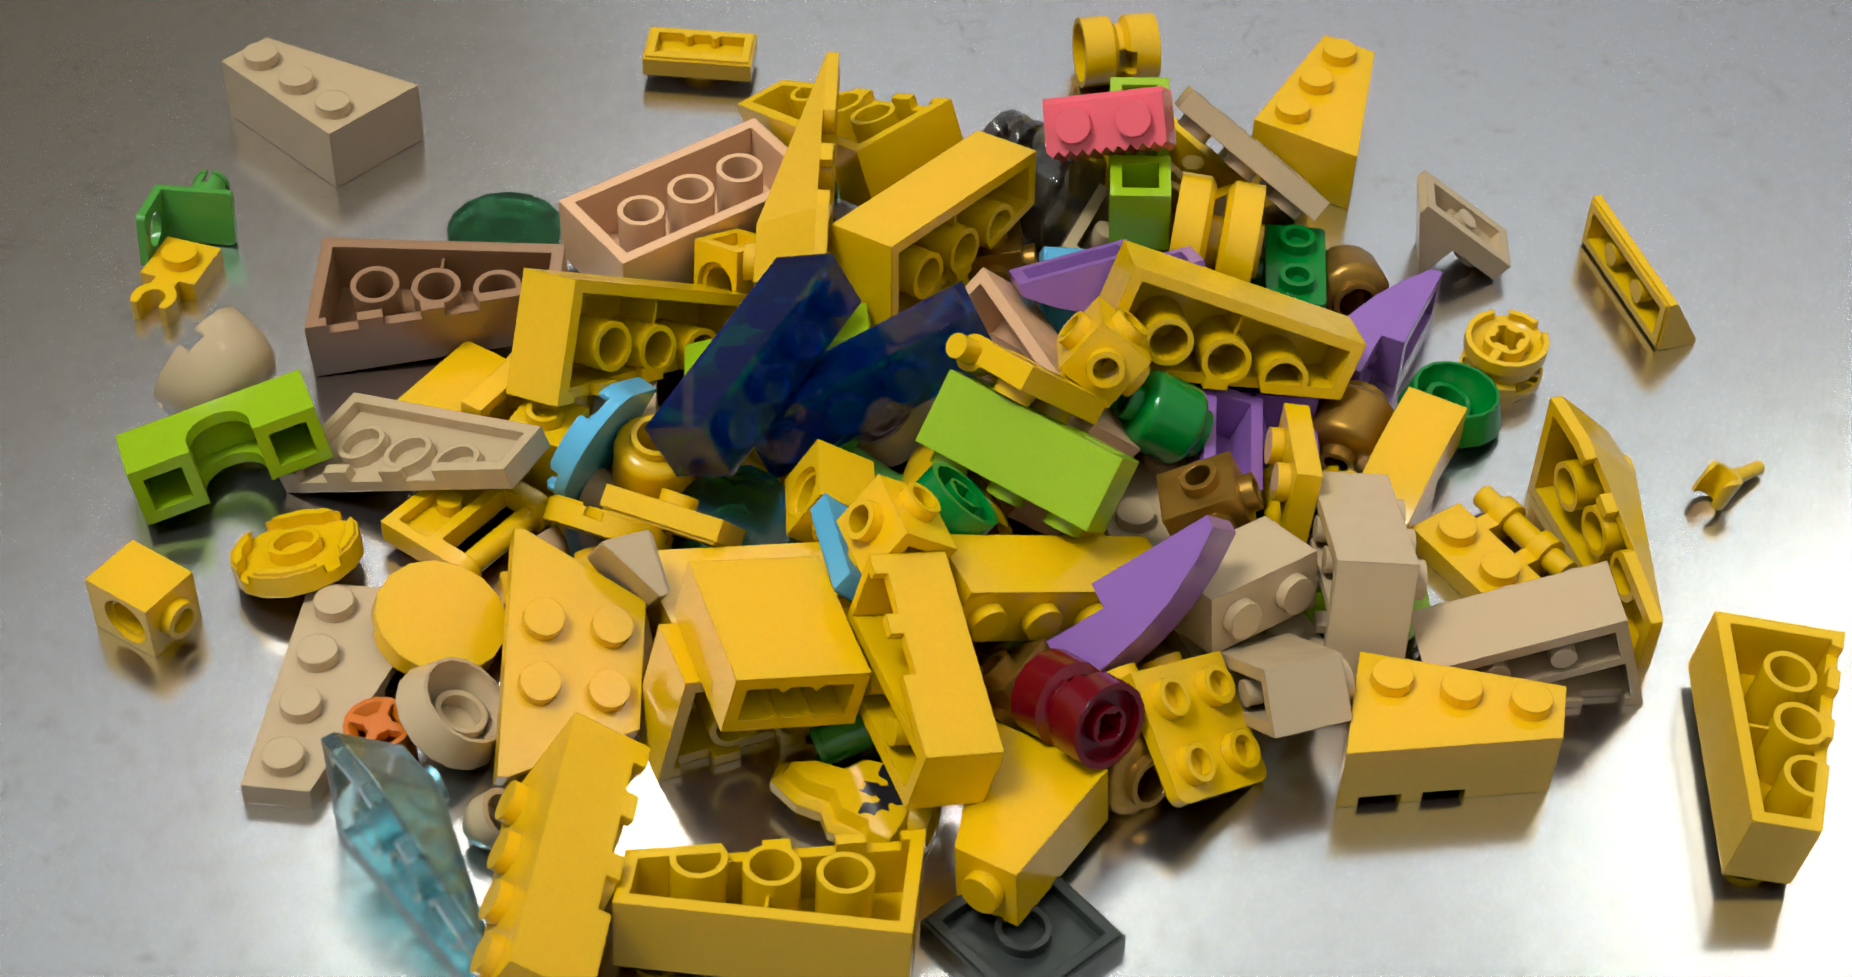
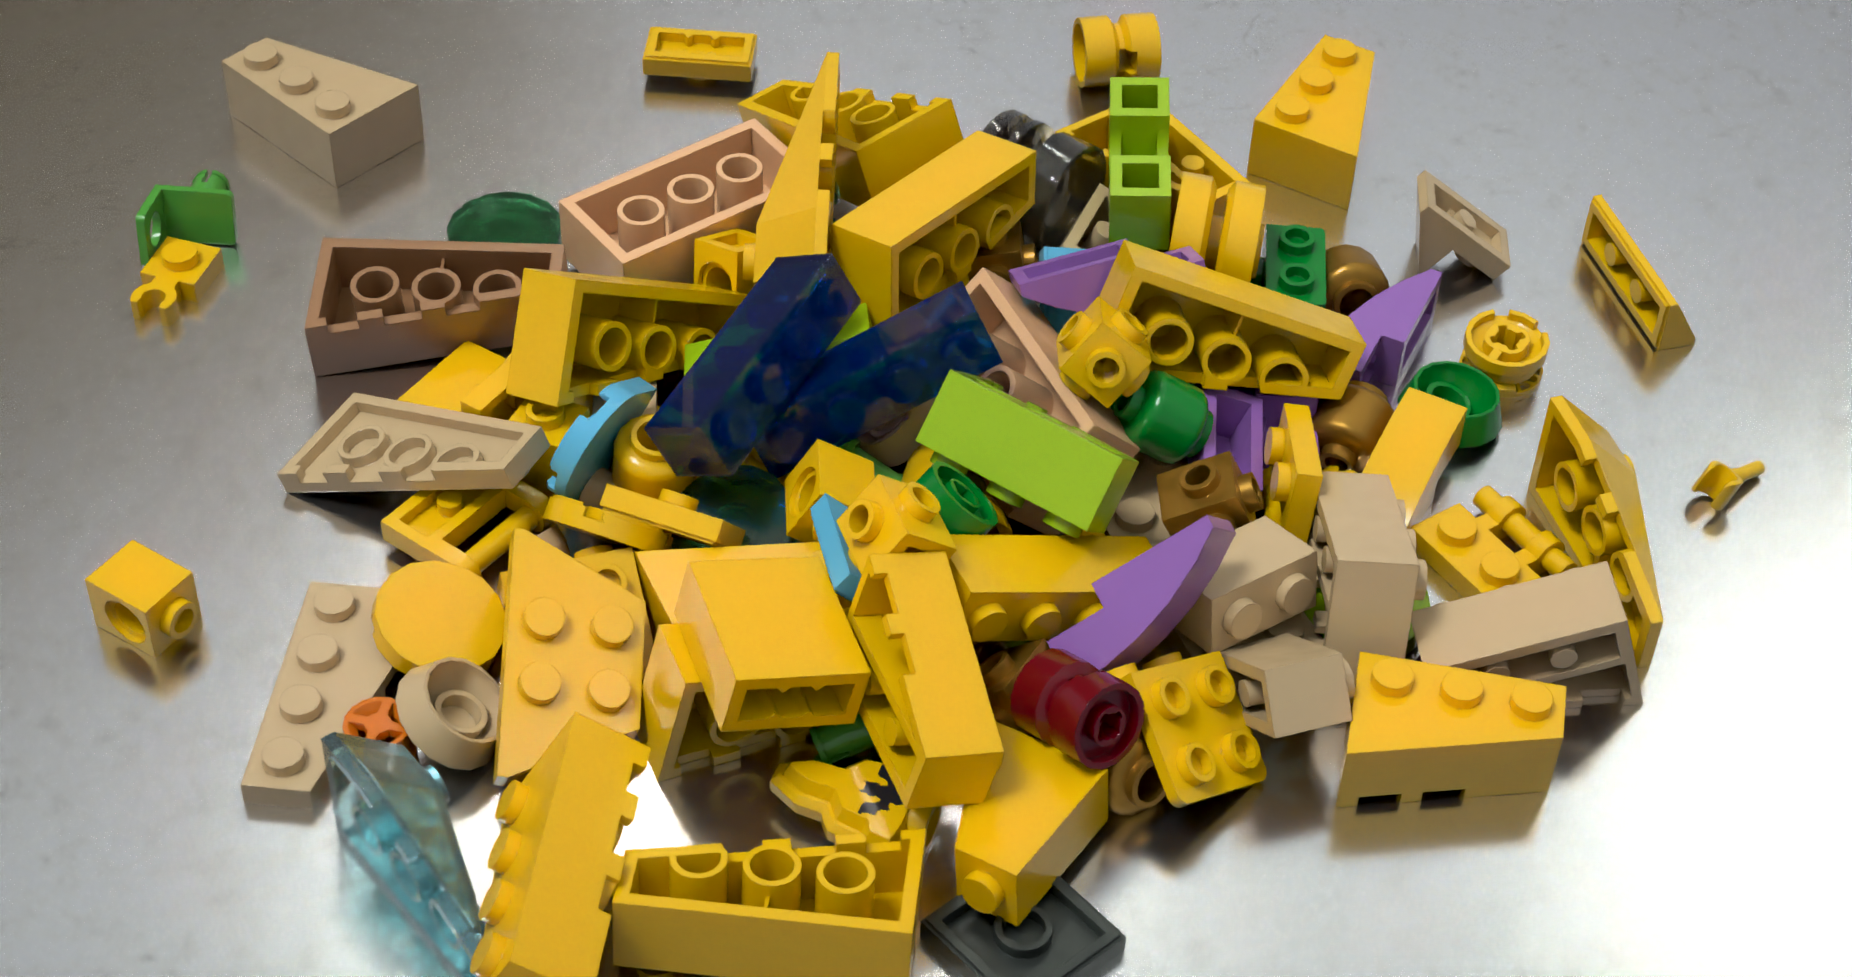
lime arch [115,369,334,526] -> none
tan cylinder [153,306,277,415] -> none
yellow tile [230,508,364,598] -> none
tan hinge [462,787,505,850] -> none
tan slope [587,529,670,611] -> none
yellow plate [946,333,1108,425] -> none
coral brick [1042,86,1176,162] -> none
tan plate [1174,85,1330,221] -> none
yellow wedge [1687,611,1846,885] -> none

